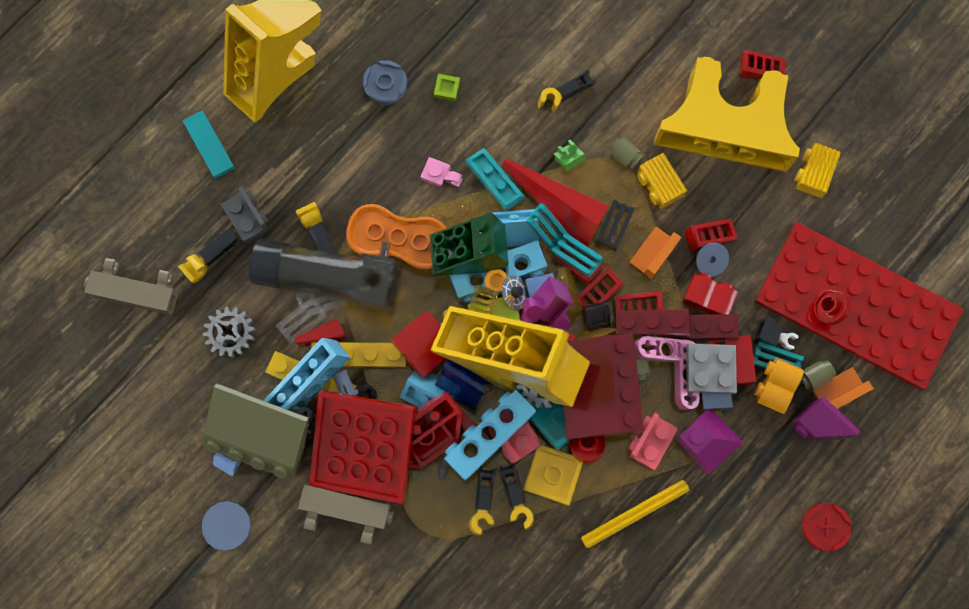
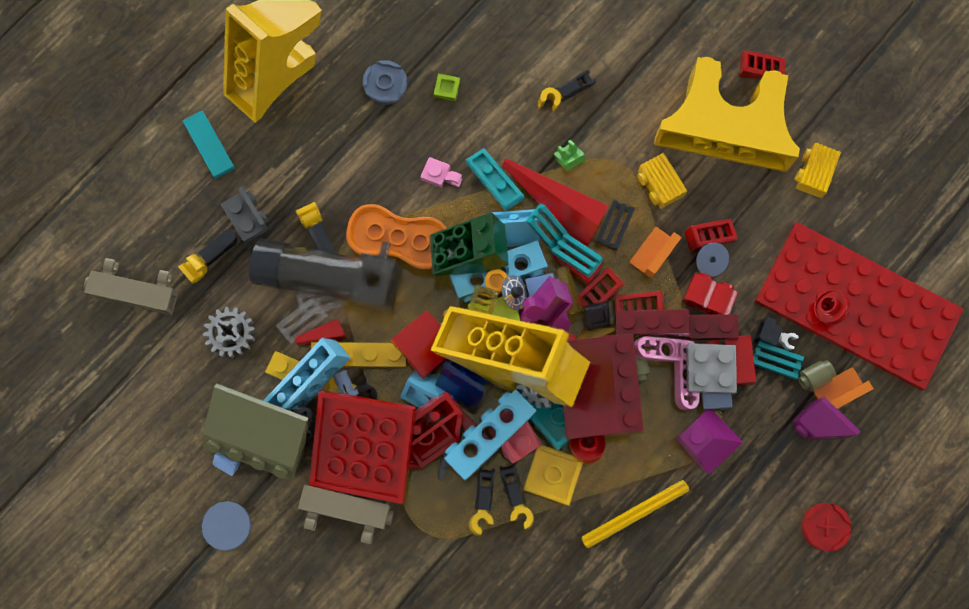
olive brick [609,137,644,170] -> none
coral bracket [628,413,678,471] -> none
light orange brick [754,357,804,414] -> none

